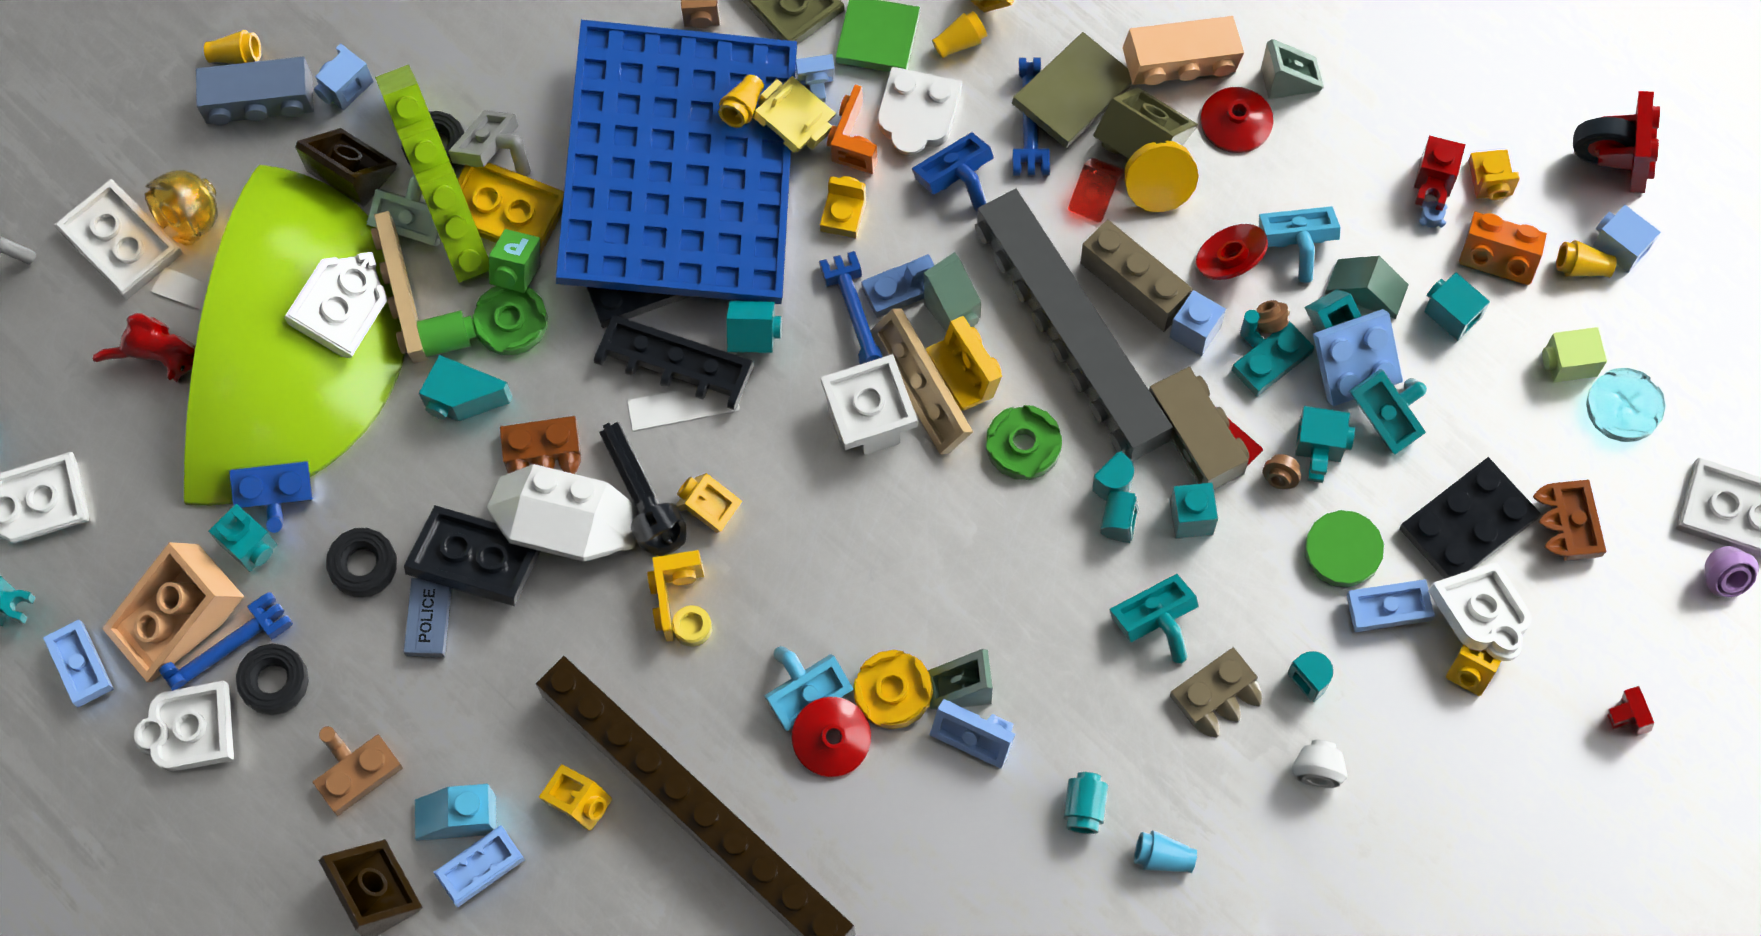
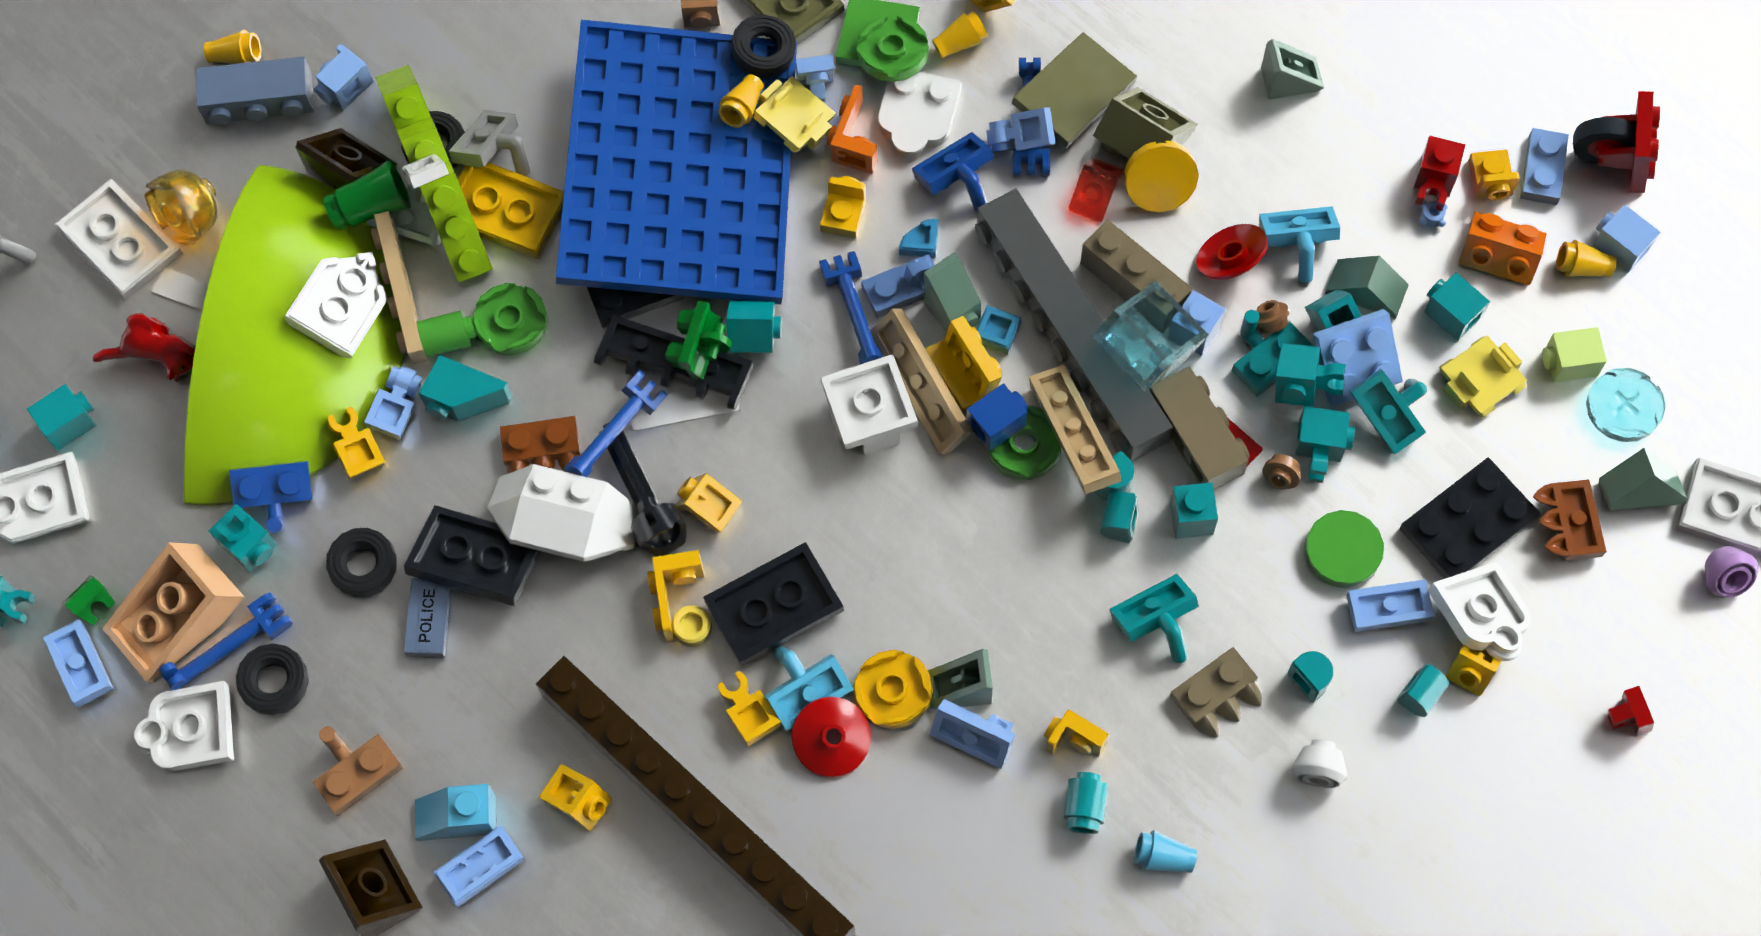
bright green brick [489,229,540,293] -> none
light nougat brick [1122,16,1244,85] -> none
red dish [1200,87,1273,153] -> none
none -> teal brick [26,383,97,451]
none -> green tile [62,575,115,625]
none -> green plant [323,160,411,230]
none -> yellow plate [327,406,385,480]
none -> light blue plate [364,366,423,440]
none -> white tile [402,154,449,188]
none -> blue hinge [563,370,668,477]
none -> green hips [665,301,732,380]
none -> black plate [703,542,844,667]
none -> yellow plate [718,671,782,747]
none -> black tyre [731,15,797,78]
none -> bright green tile [857,16,929,82]
none -> dark azure tile [899,219,939,258]
none -> blue brick [967,383,1028,452]
none -> dark azure tile [977,305,1022,355]
none -> light blue plate [986,107,1056,152]
none -> tan plate [1029,364,1121,495]
none -> yellow bracket [1044,709,1109,756]
none -> clear light blue piece [1092,281,1209,392]
none -> teal brick [1275,343,1346,407]
none -> teal brick [1397,664,1449,717]
none -> light yellow piece [1439,335,1527,418]
none -> light blue plate [1520,128,1569,205]
none -> sand green slope [1599,448,1687,511]

